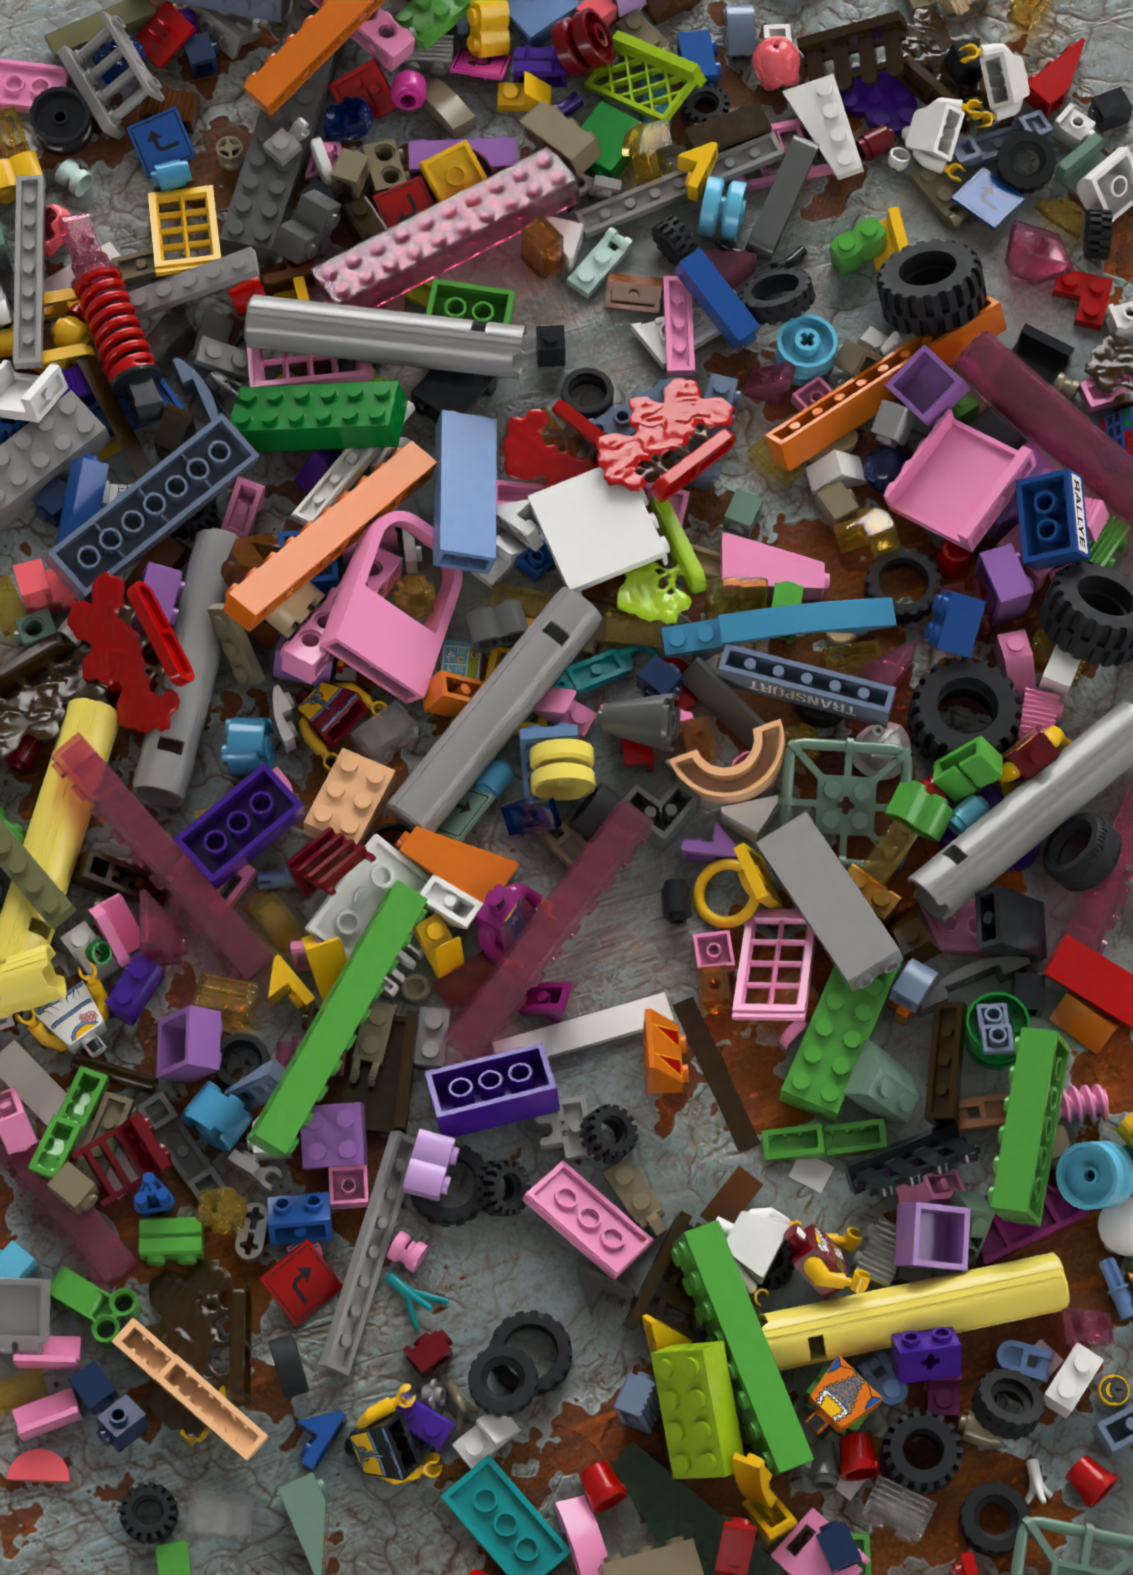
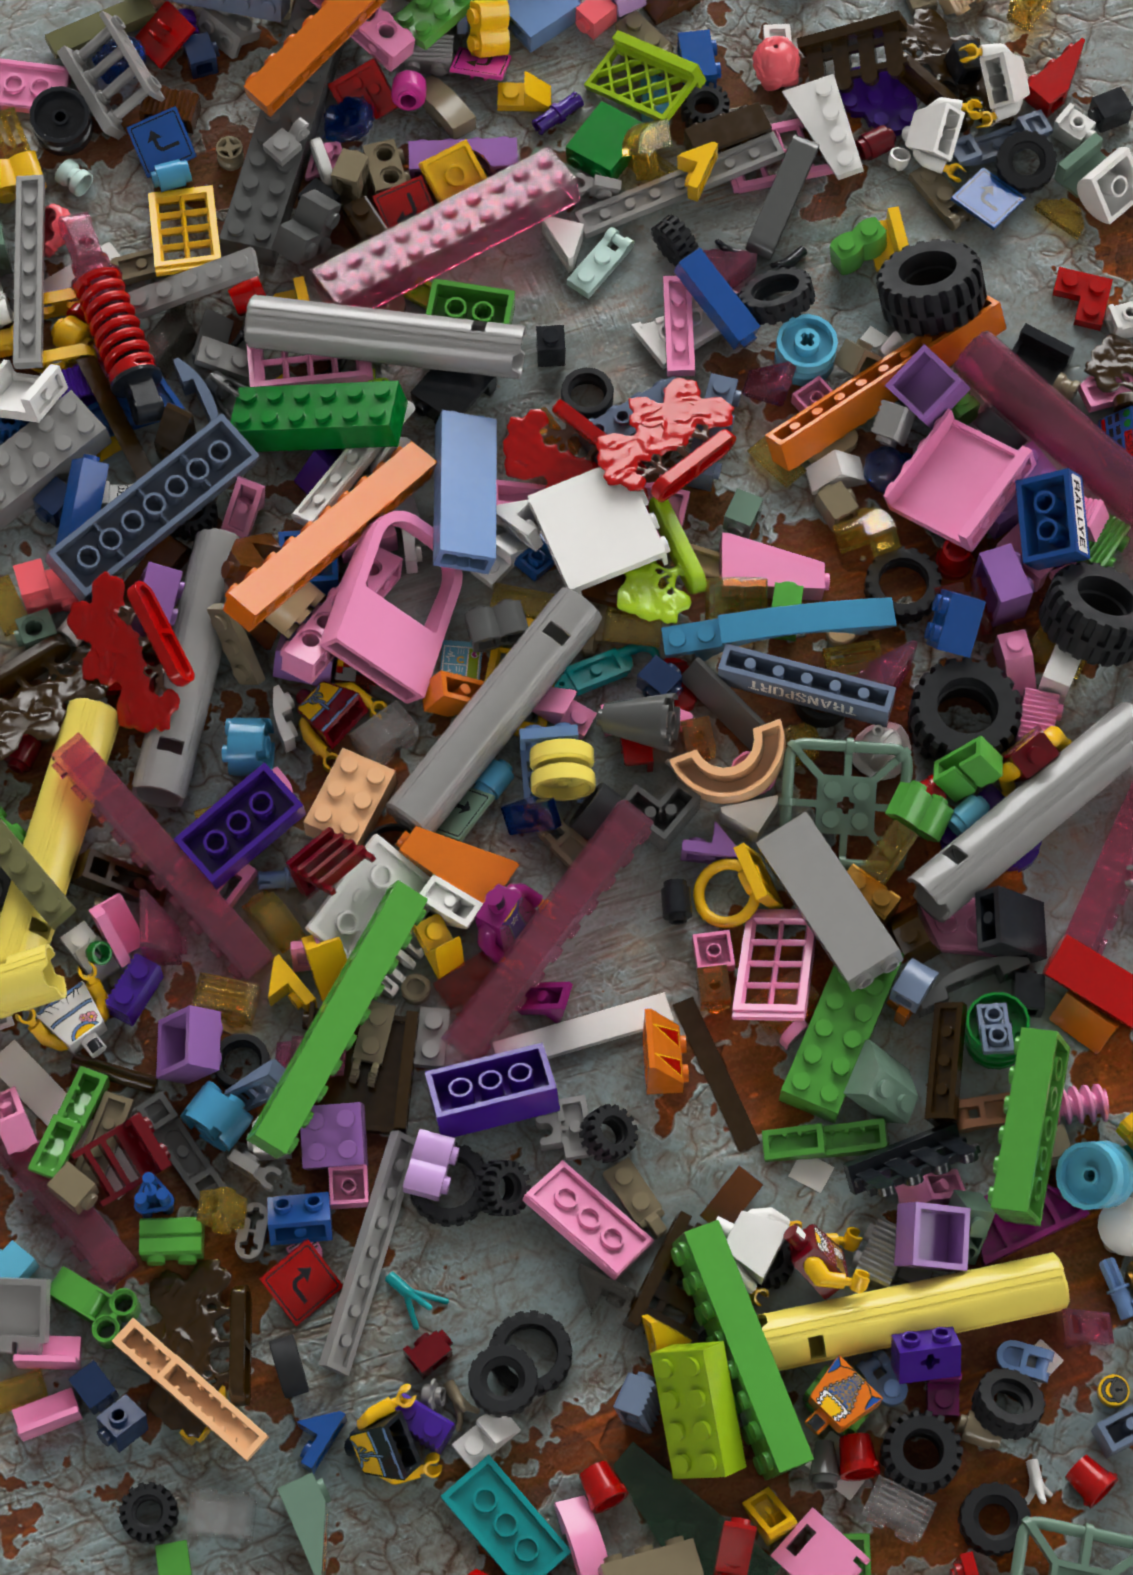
coral tile [6,1448,71,1483] -> none
reddish brown panel [259,256,320,296] -> none
bright pink wheel [386,1231,429,1273] -> none
clear yellow brick [393,574,436,617] -> none
dark purple brick [513,45,567,87] -> none
dark tan brick [519,100,602,177] -> none
clear orange brick [521,215,564,281] -> none
dark red wheel [551,8,615,78] -> none
dark orange panel [605,273,663,313] -> none
medium azure wheel [698,176,747,243] -> none
sand blue brick [723,4,755,56] -> none
yellow slope [732,1452,777,1509] -> none
dark blue brick [816,1520,862,1575] -> none
clear pink slope [1005,220,1074,286] -> none
black tyre [1043,812,1122,892] -> none
white brick [1043,1342,1104,1419] -> none
black tyre [1083,209,1113,260] -> none

